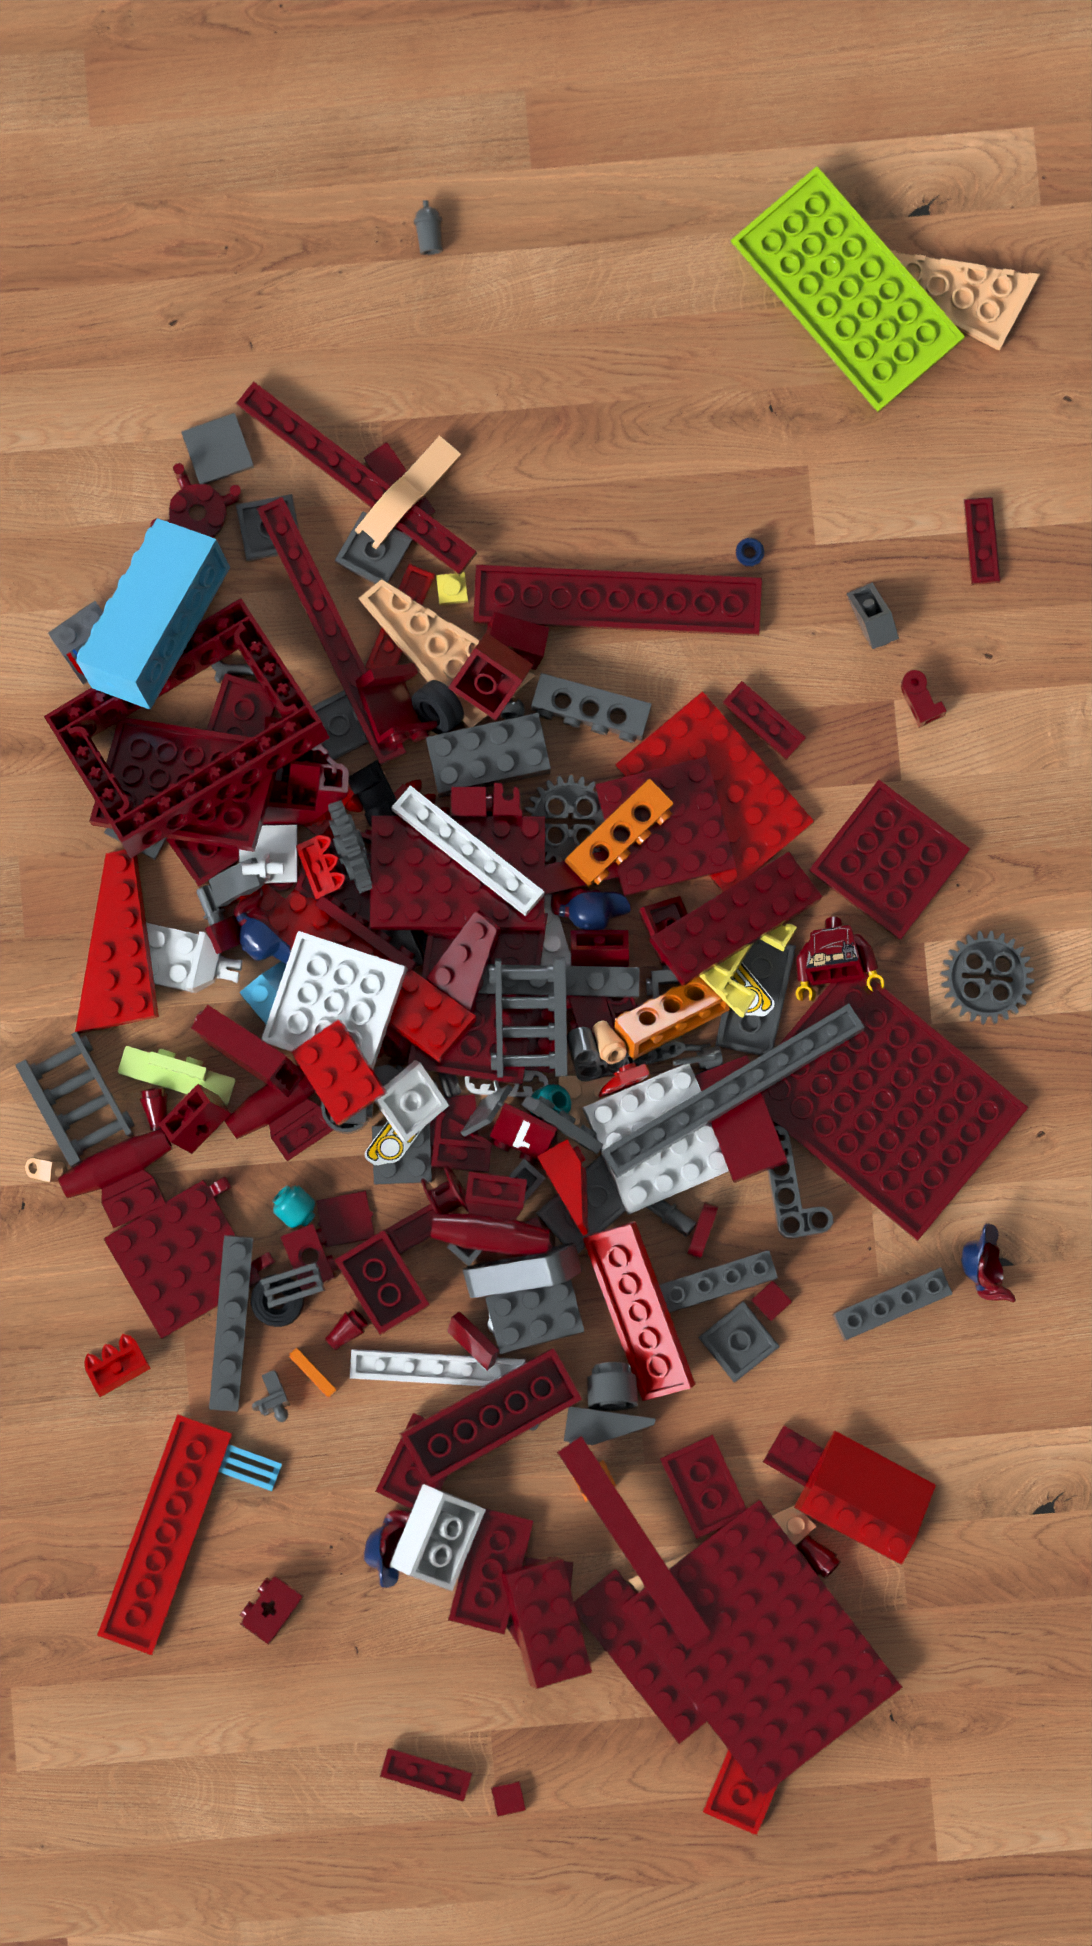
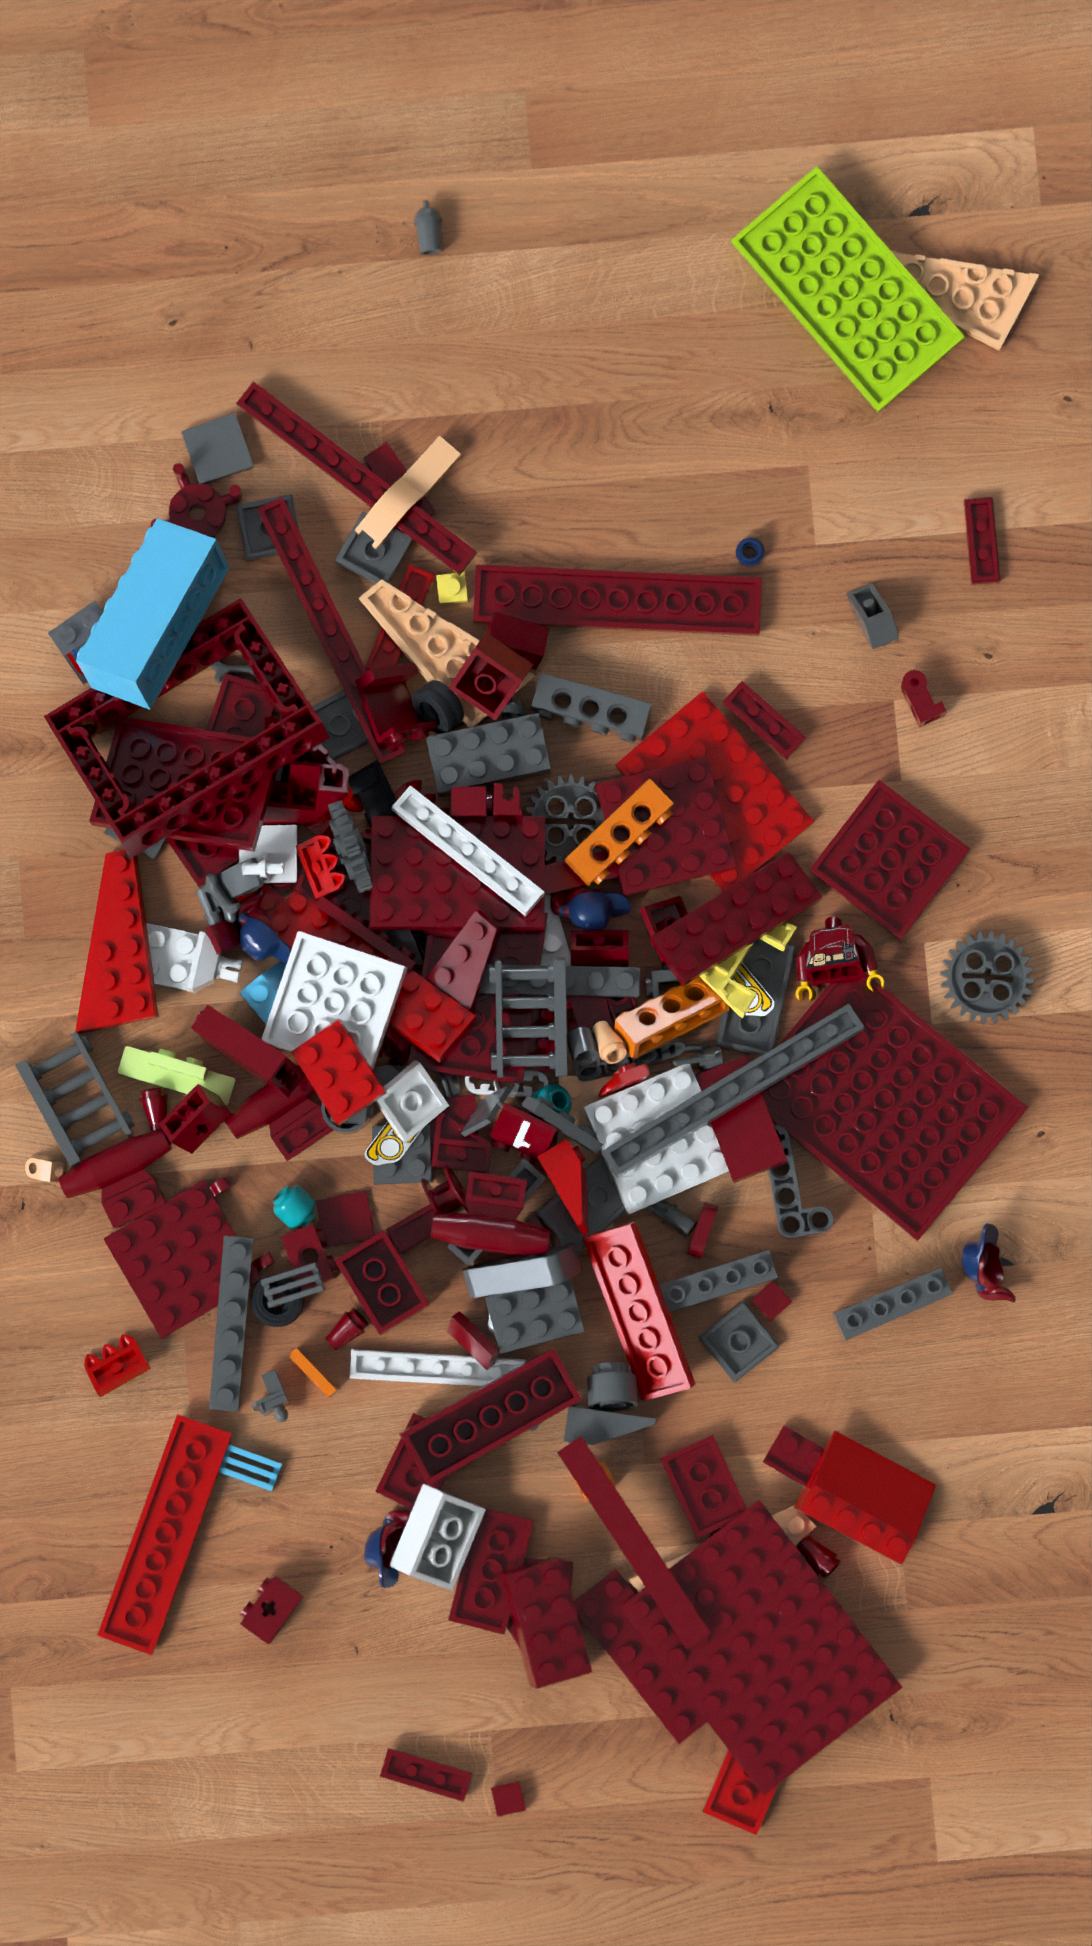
none -> dark grey piece [202,873,240,923]

